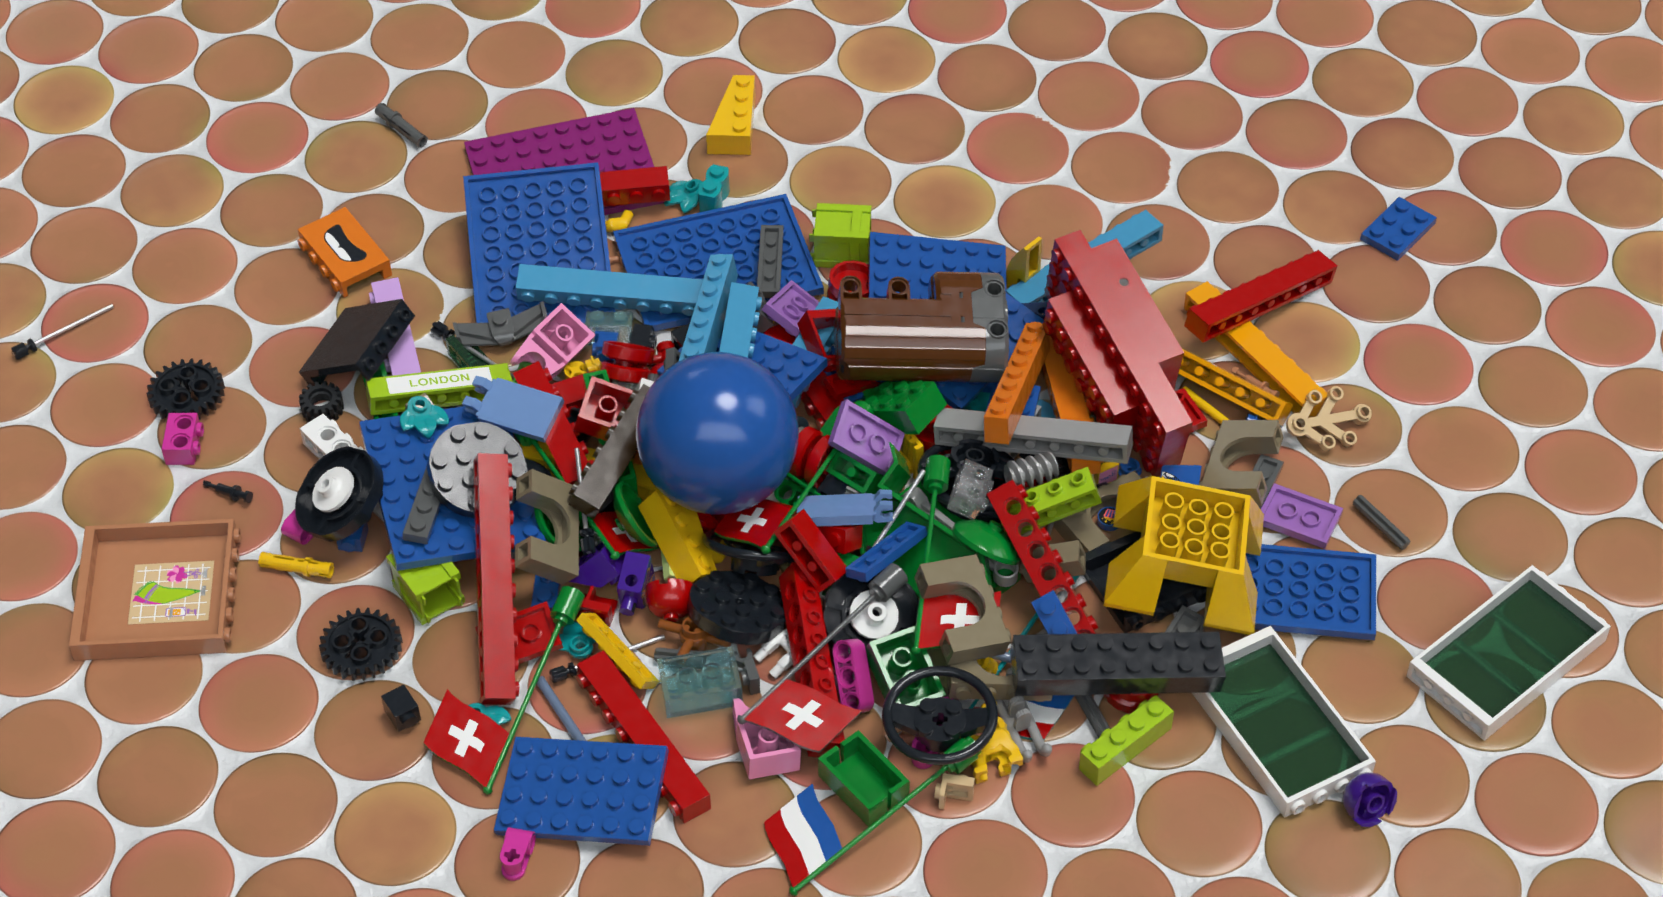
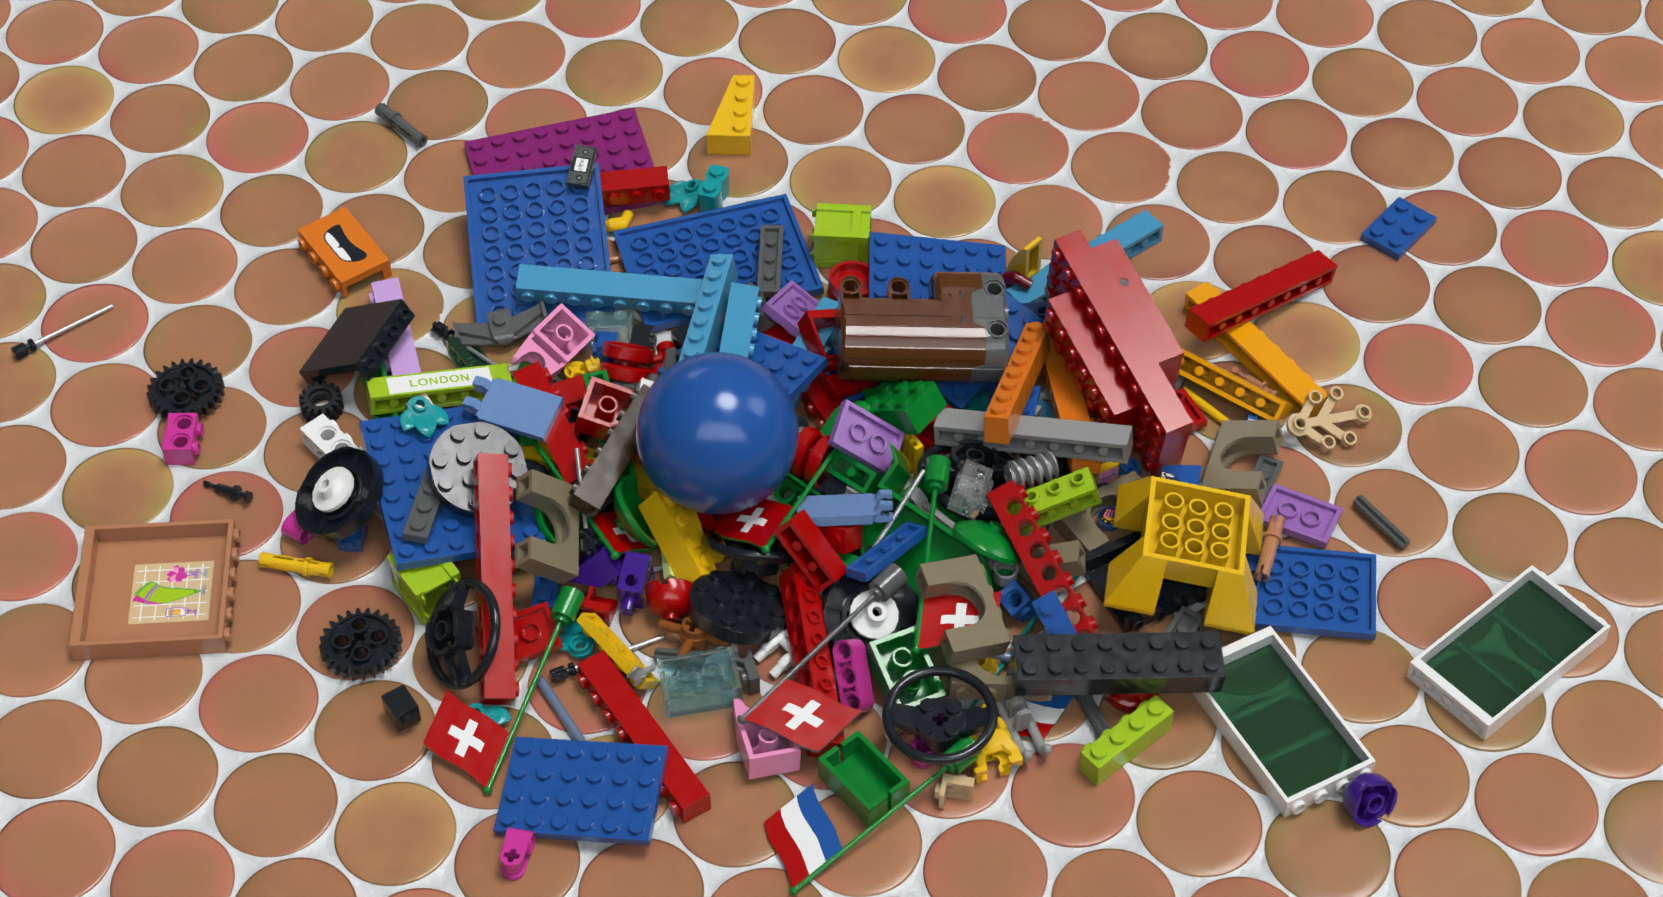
none -> black piece [425,578,501,690]
none -> tile [566,144,598,190]
none -> light grey hand [626,664,656,687]
none -> blue brick [1000,579,1036,623]
none -> dark red arm [1002,270,1033,291]
none -> nougat pin [1254,514,1286,582]

